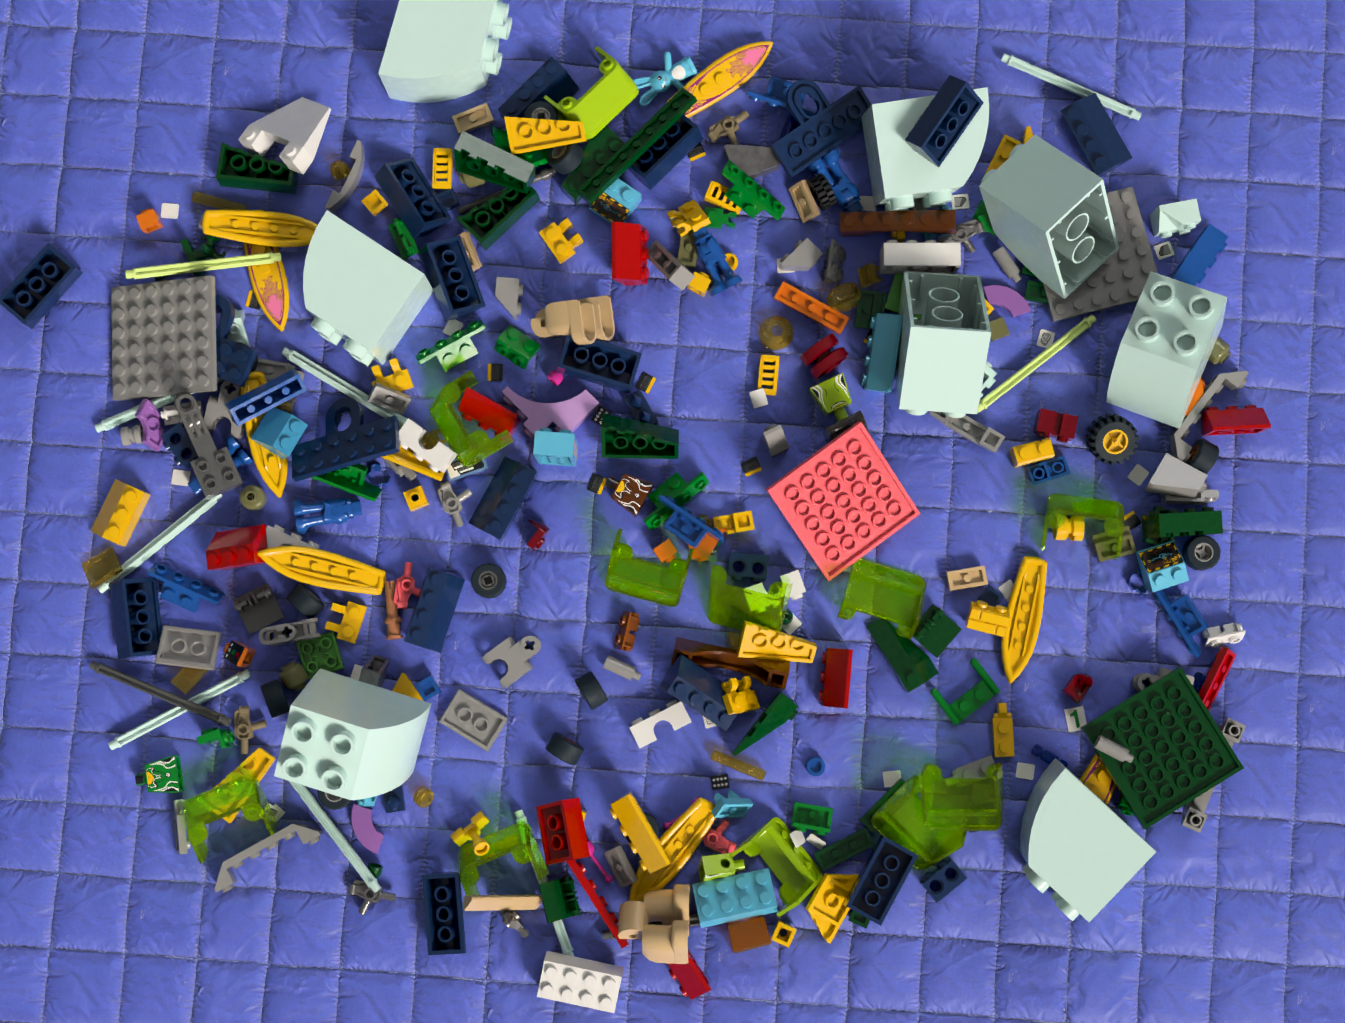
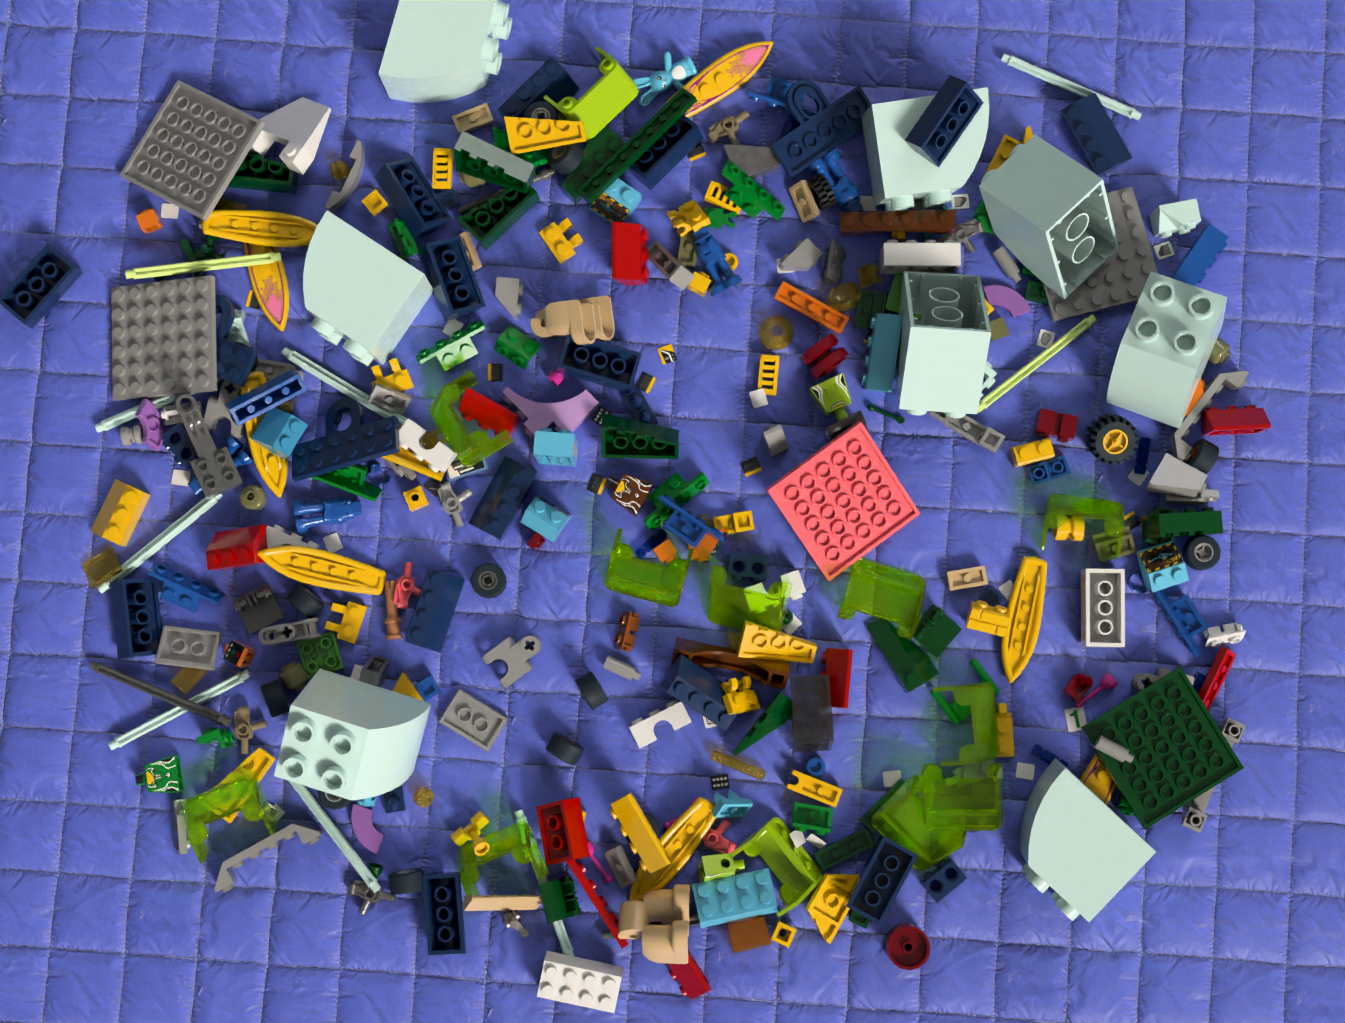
none -> light grey plate [120,80,265,221]
none -> white sticker [323,533,343,553]
none -> black wheel [388,868,424,895]
none -> clear smoke sticker [424,478,442,497]
none -> medium azure slope [521,495,572,542]
none -> clear blue axle [634,528,667,559]
none -> sticker [657,344,677,365]
none -> yellow plate [786,769,843,808]
none -> clear smoke bracket [790,675,834,752]
none -> dark green hinge [867,404,905,424]
none -> dark red wheel [884,923,931,970]
none -> clear neon green windscreen [933,682,1000,766]
none -> dark pink hinge [1075,672,1118,708]
none -> white brick [1081,568,1125,648]
none -> clear blue axle [1134,437,1151,475]

